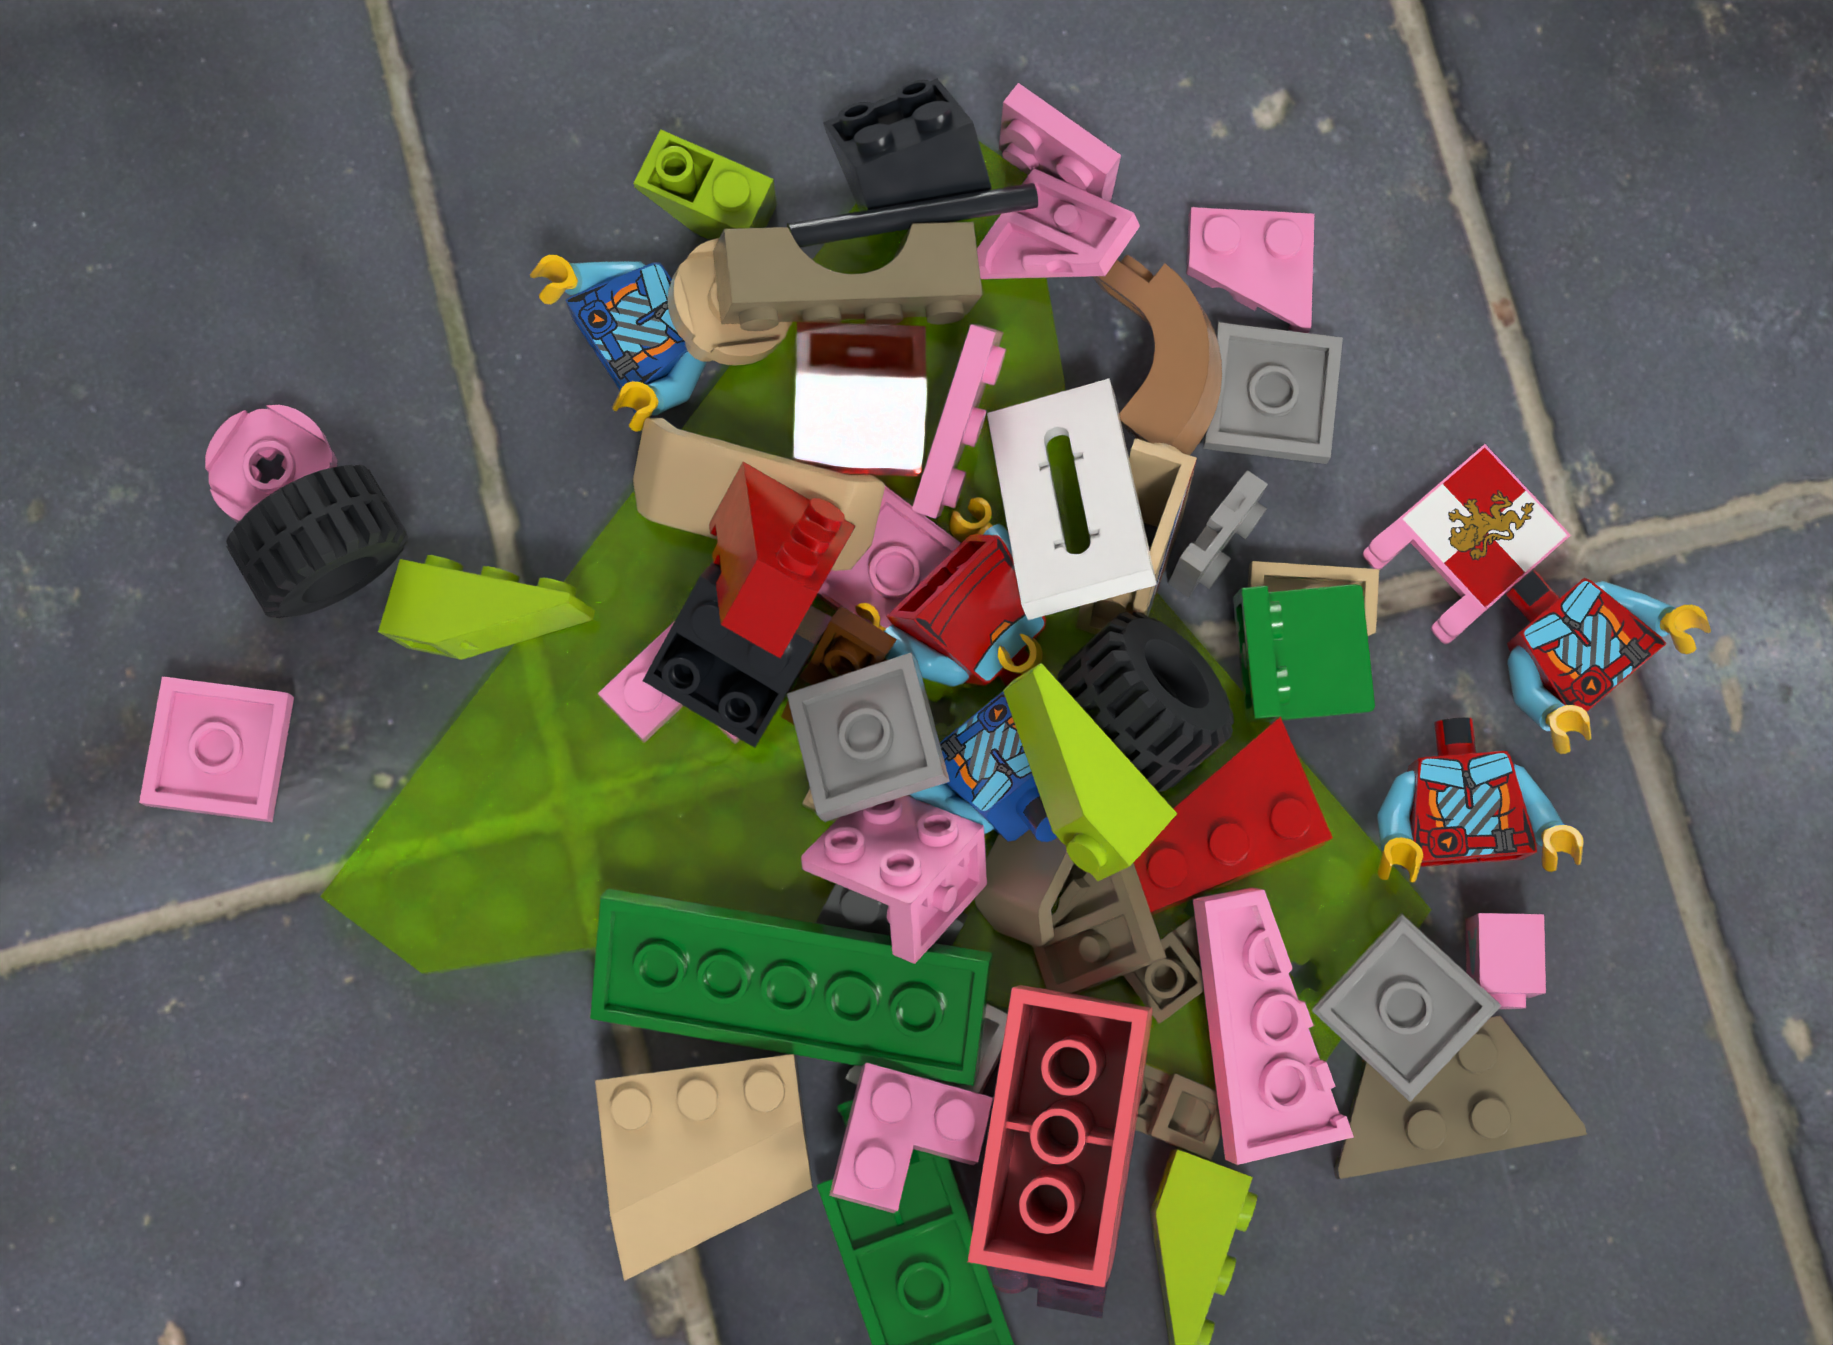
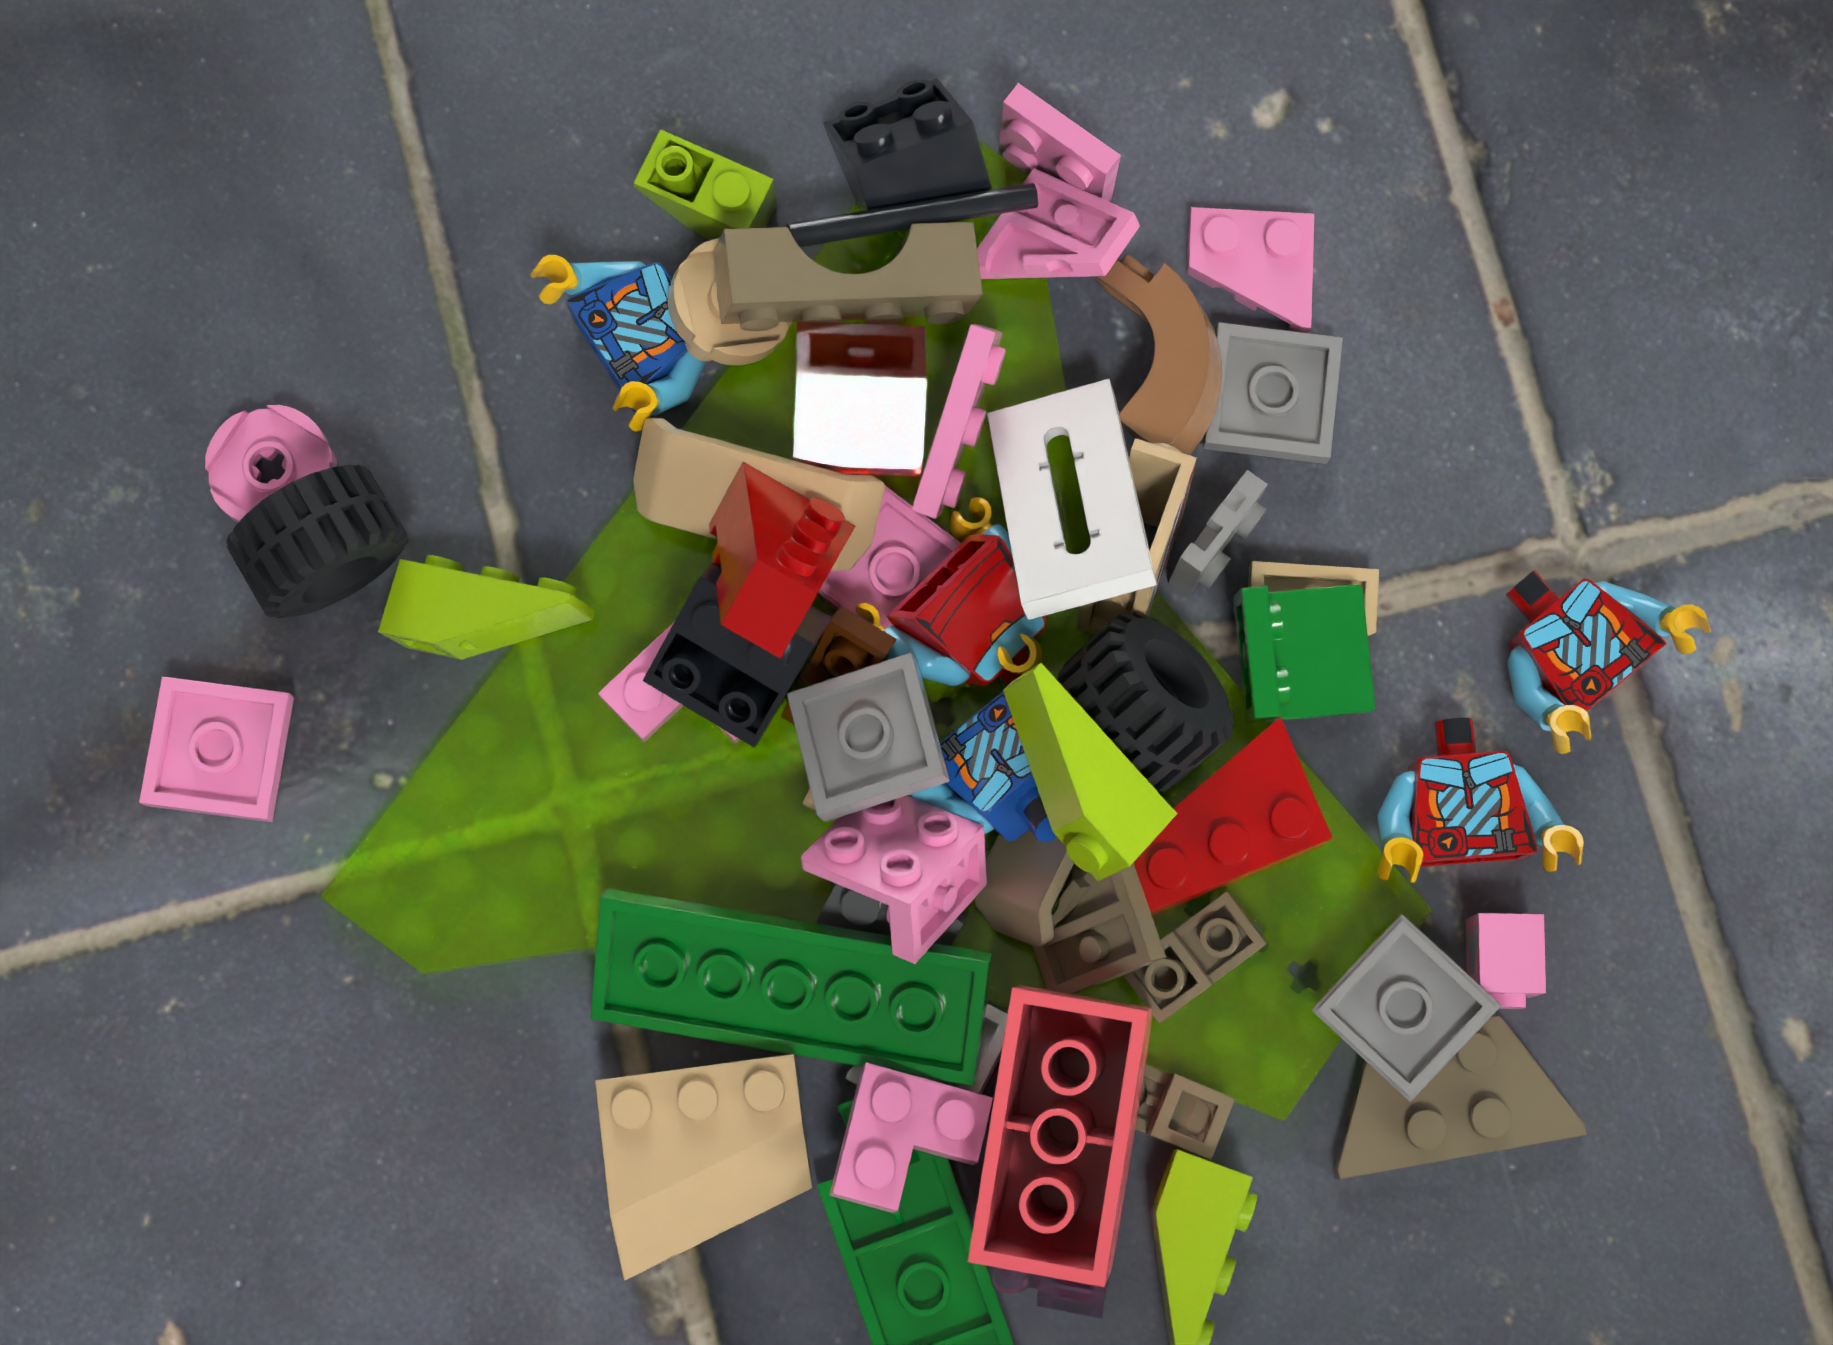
bright pink wing [1193,887,1354,1165] -> none
flag [1362,444,1571,644] -> none

